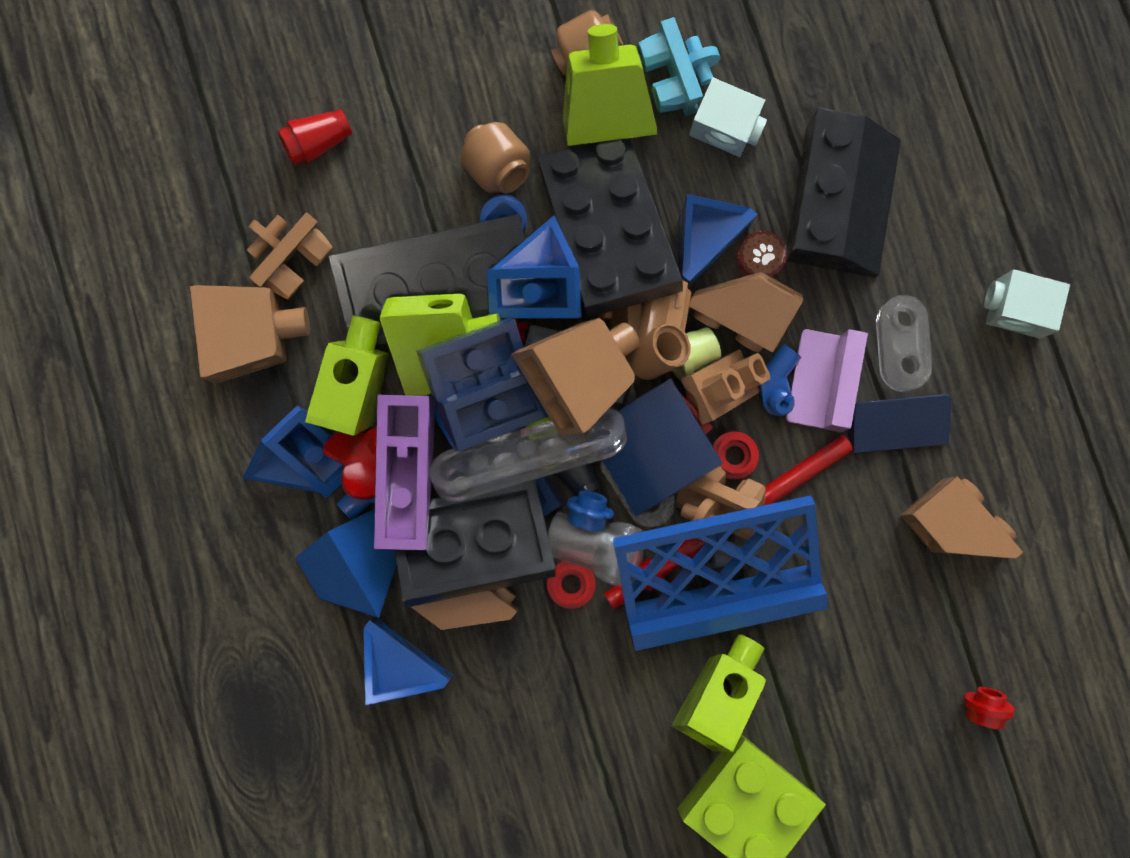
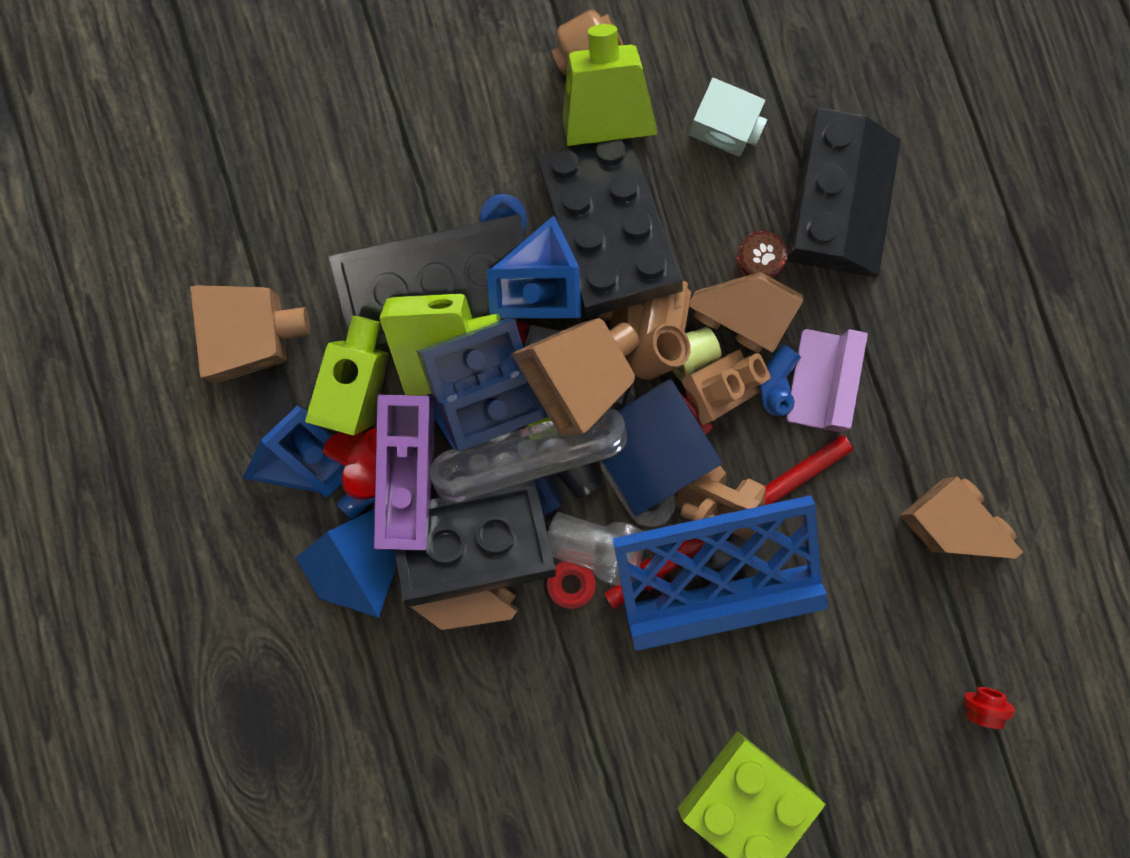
medium nougat hips [246,212,333,300] -> none
red cone [277,109,352,166] -> none
blue slope [364,617,453,706] -> none
medium nougat head [460,122,531,194] -> none
blue plate [567,491,614,531] -> none
medium azure hips [637,17,721,117] -> none
lime torso [671,634,766,752] -> none
blue slope [678,194,758,288] -> none
red plate [712,432,759,480] -> none
dark blue slope [850,394,951,454] -> none
clear plate [876,295,932,392] -> none
light aqua brick [984,269,1070,339] -> none

